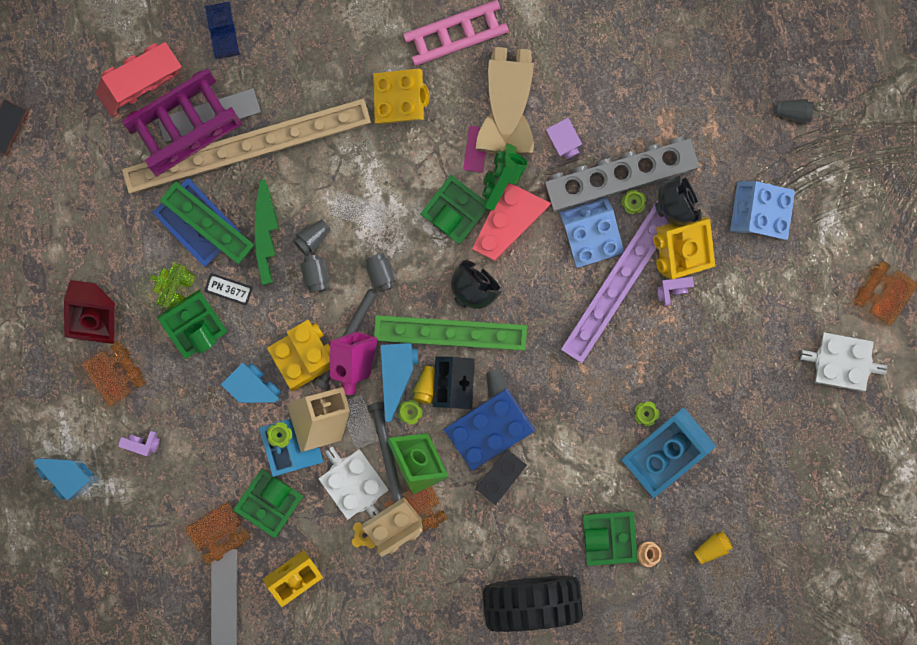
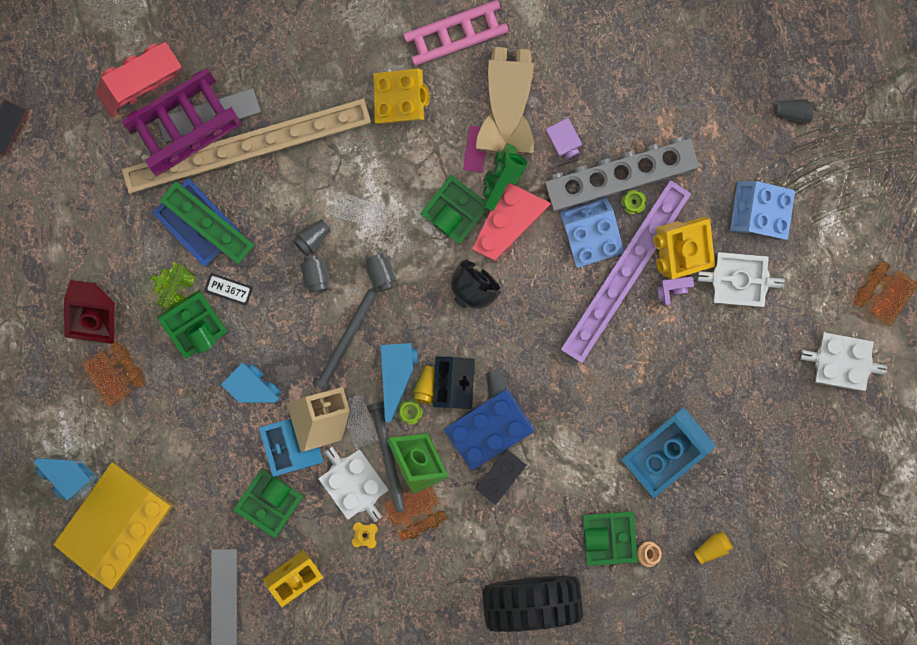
lavender bracket [118,431,160,457] -> none
clear orange plate [184,502,250,565] -> none
clear blue slope [205,1,240,59] -> none
green slope [255,179,280,286] -> none
yellow plate [267,320,330,392] -> none
lime plate [267,422,292,448] -> none
dark pink torso [330,331,378,395] -> none
tan bracket [362,497,423,557] -> none
bright green plate [374,315,527,351] -> none
lime plate [634,401,659,426] -> none
black cylinder [655,174,702,226] -> none
none -> yellow slope [53,462,174,590]
none -> white plate [697,252,785,307]

